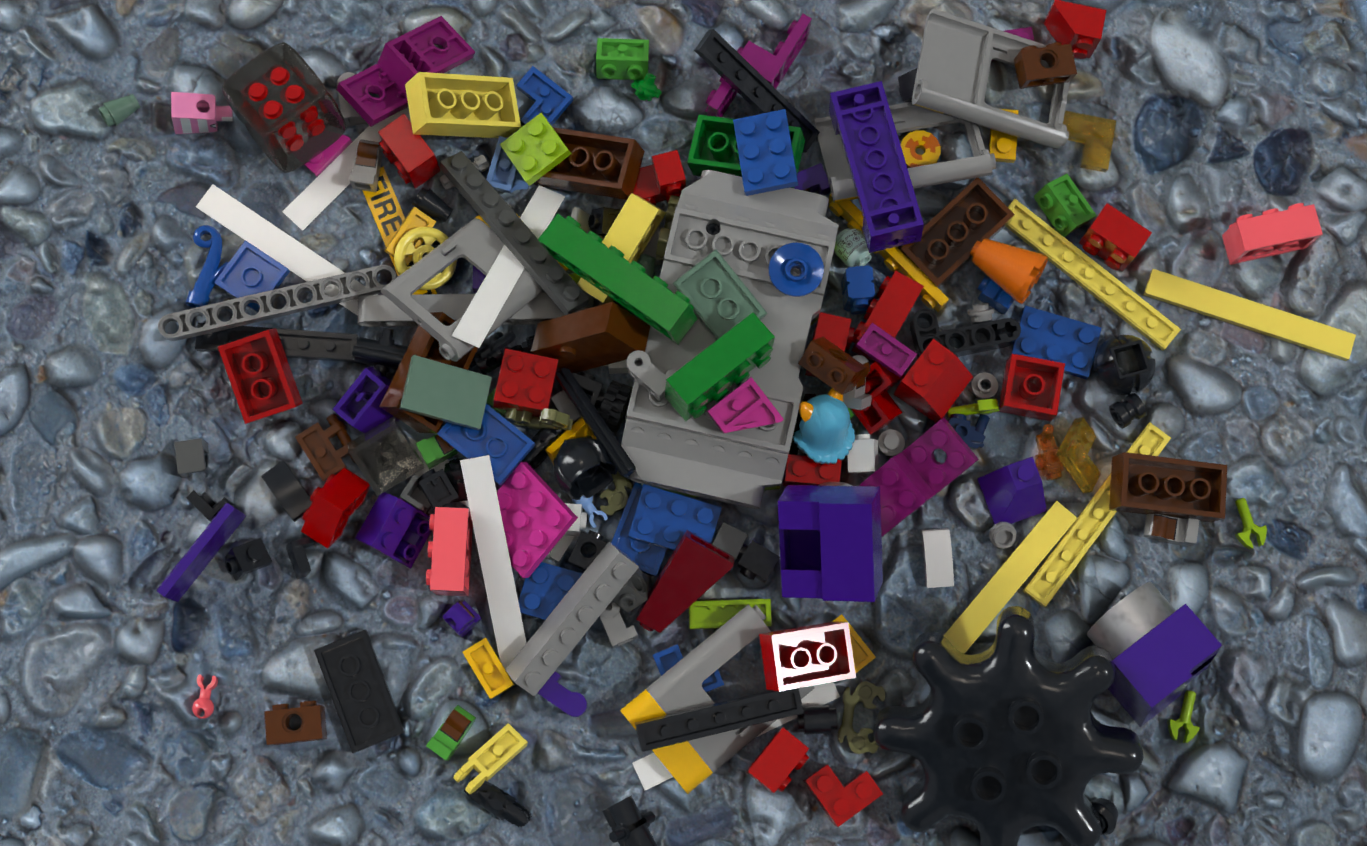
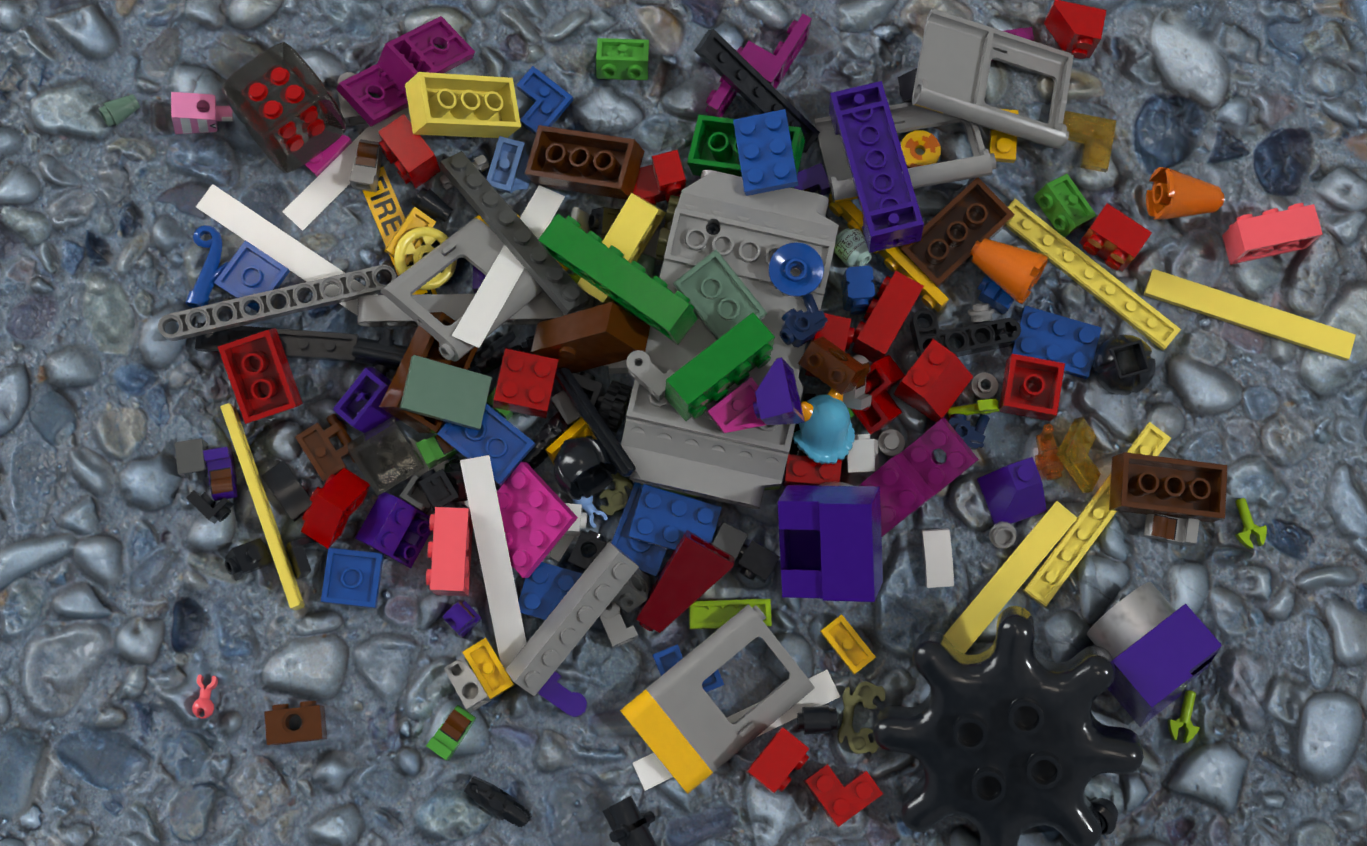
dark purple tile [157,503,246,602] -> none
black plate [314,629,405,754] -> none
light yellow hinge [453,723,528,794] -> none
lime plate [499,112,572,186] -> none
olive helmet [505,408,573,430] -> none
green plant [631,73,662,101] -> none
black plate [635,688,804,752] -> none
red brick [759,621,856,692] -> none
magenta plate [856,323,917,378] -> none
reddish brown brick [1014,42,1077,89] -> none
black wheel [1109,393,1147,429] -> none
none -> dark purple leg [203,447,237,501]
none -> light yellow tile [220,403,305,611]
none -> blue plate [321,548,384,608]
none -> light grey leg [444,656,491,713]
none -> dark purple slope [753,357,805,425]
none -> dark blue piece [780,294,828,348]
none -> orange cone [1146,167,1224,220]

